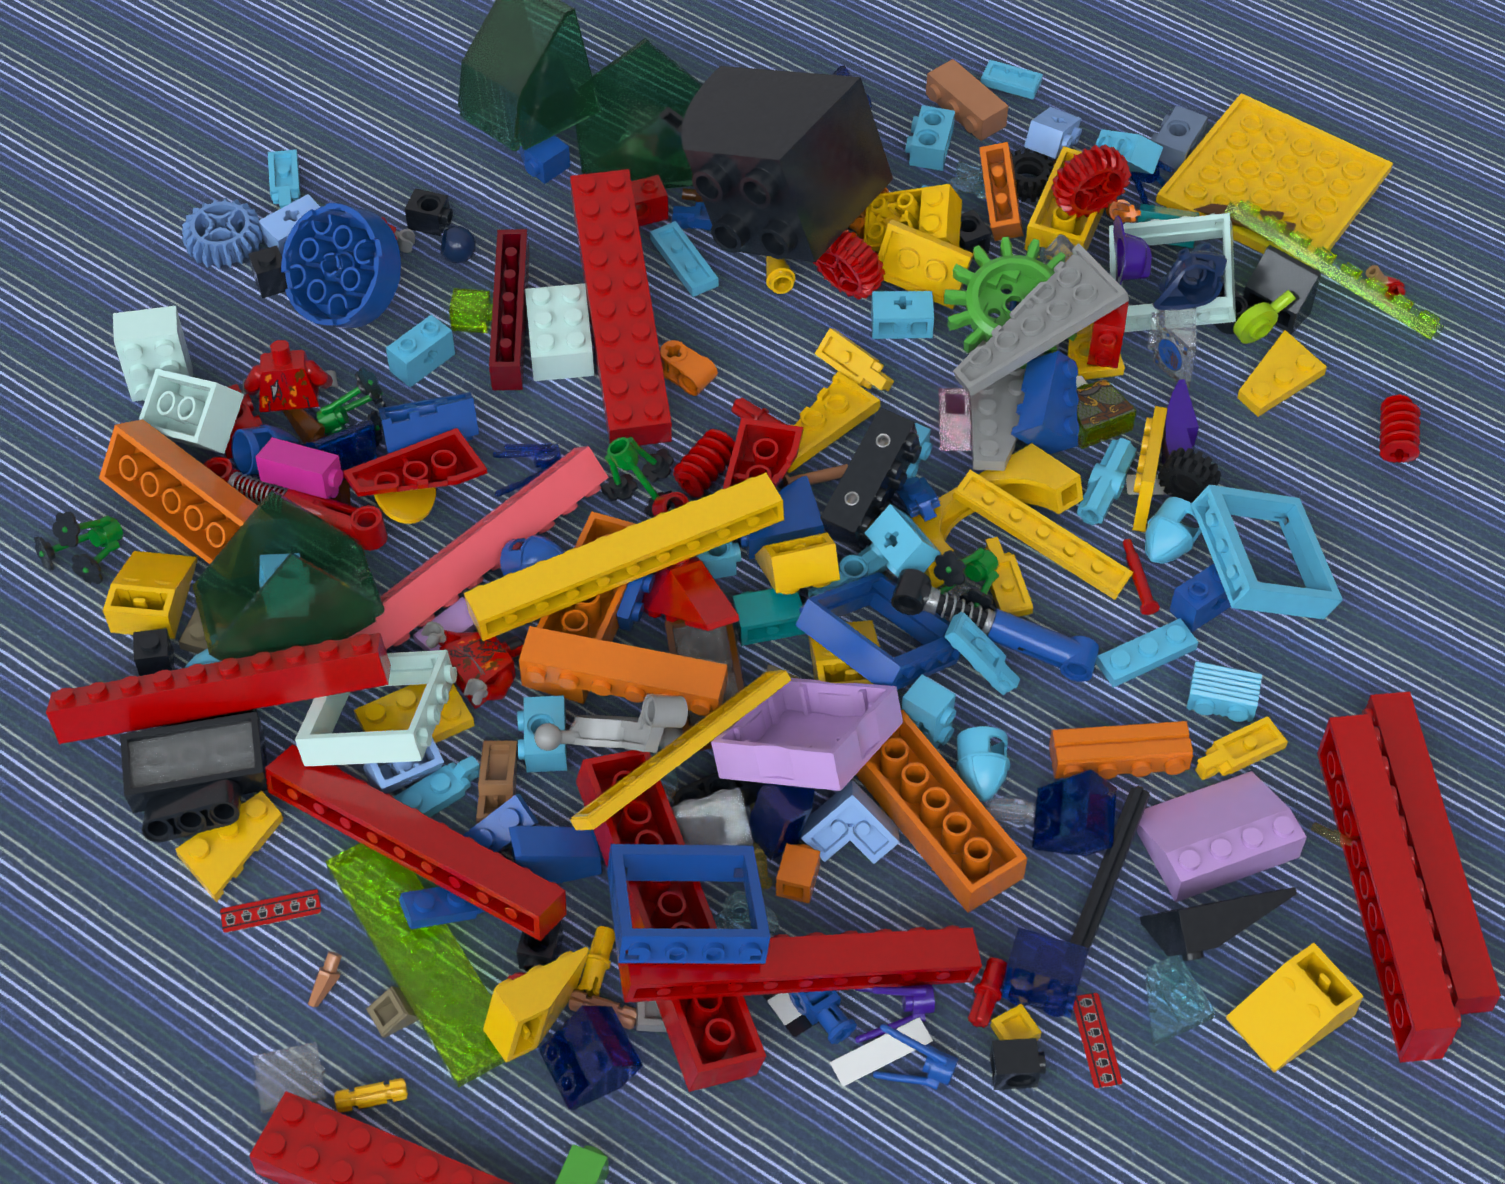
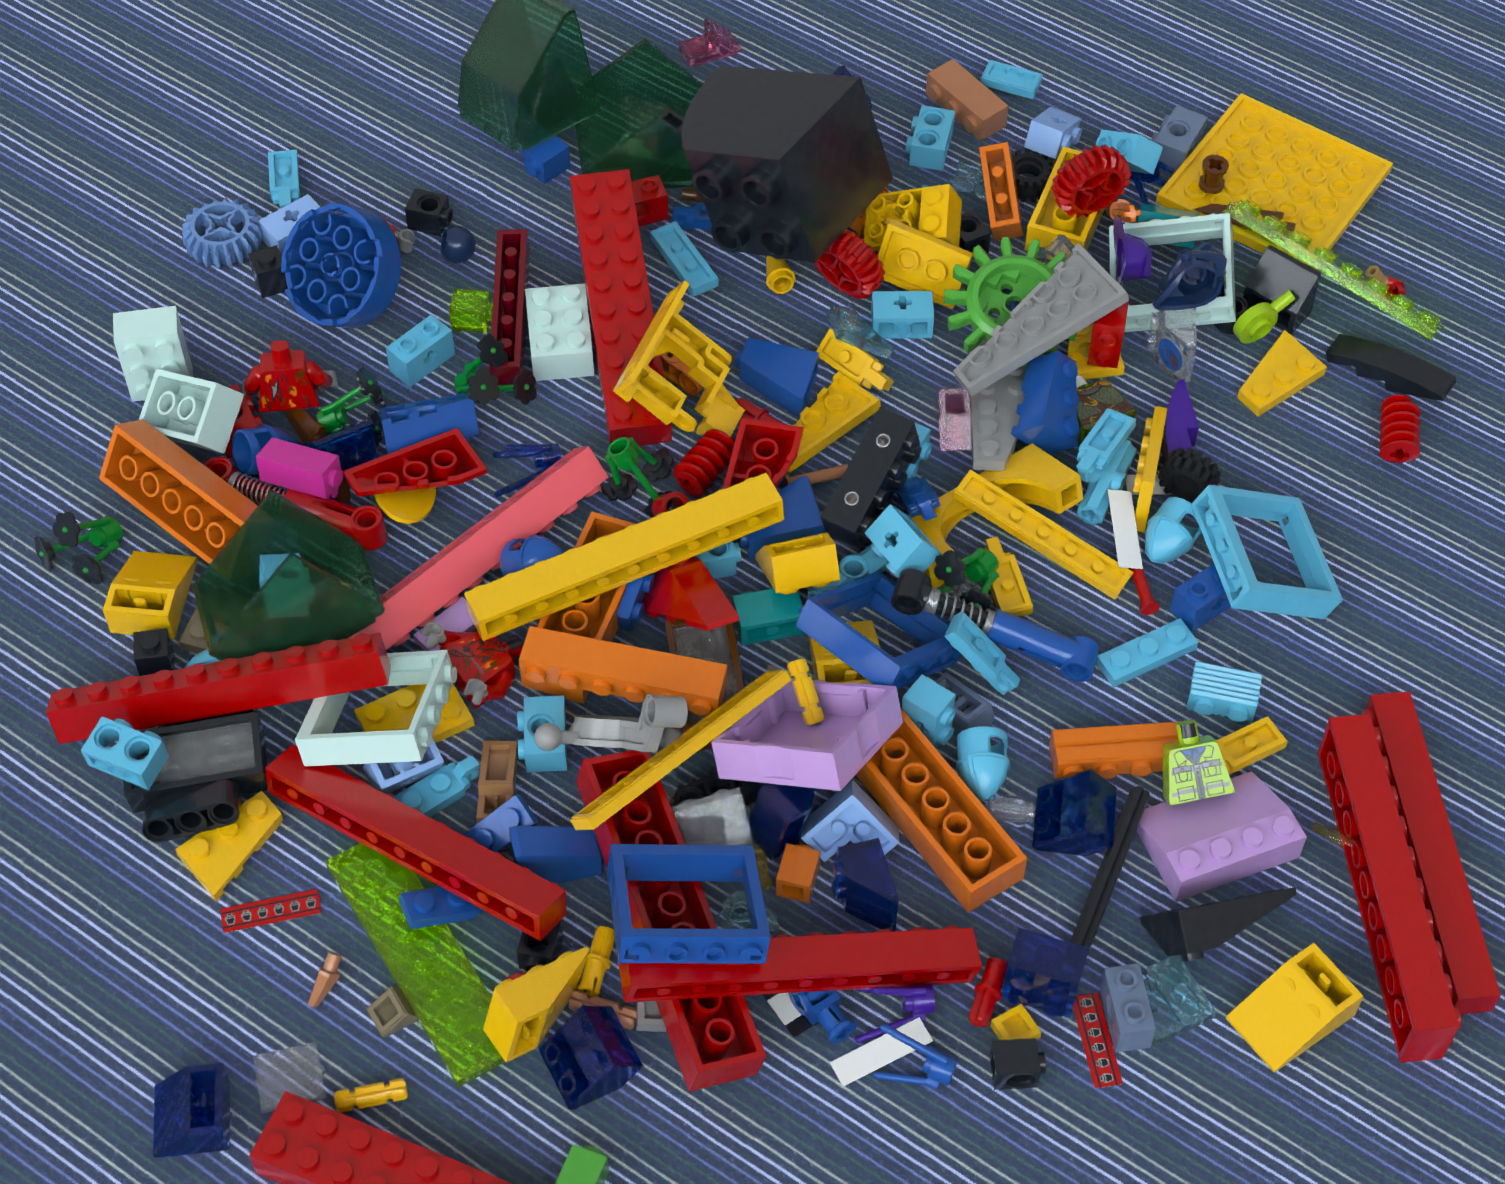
none -> medium azure brick [81,716,169,790]
none -> clear blue slope [153,1063,230,1158]
none -> black plant [454,334,537,405]
none -> yellow container [613,280,745,437]
none -> clear pink slope [679,18,741,68]
none -> blue slope [736,338,819,417]
none -> yellow axle [787,659,824,725]
none -> clear light blue wing [827,305,893,359]
none -> clear blue slope [831,838,899,931]
none -> sand blue slope [934,672,995,731]
none -> medium azure hinge [1076,408,1136,482]
none -> sand blue brick [1099,963,1156,1053]
none -> white sticker [1107,489,1143,569]
none -> lime torso [1163,720,1235,806]
none -> reddish brown bush [1199,155,1229,194]
none -> black slope [1326,334,1456,401]

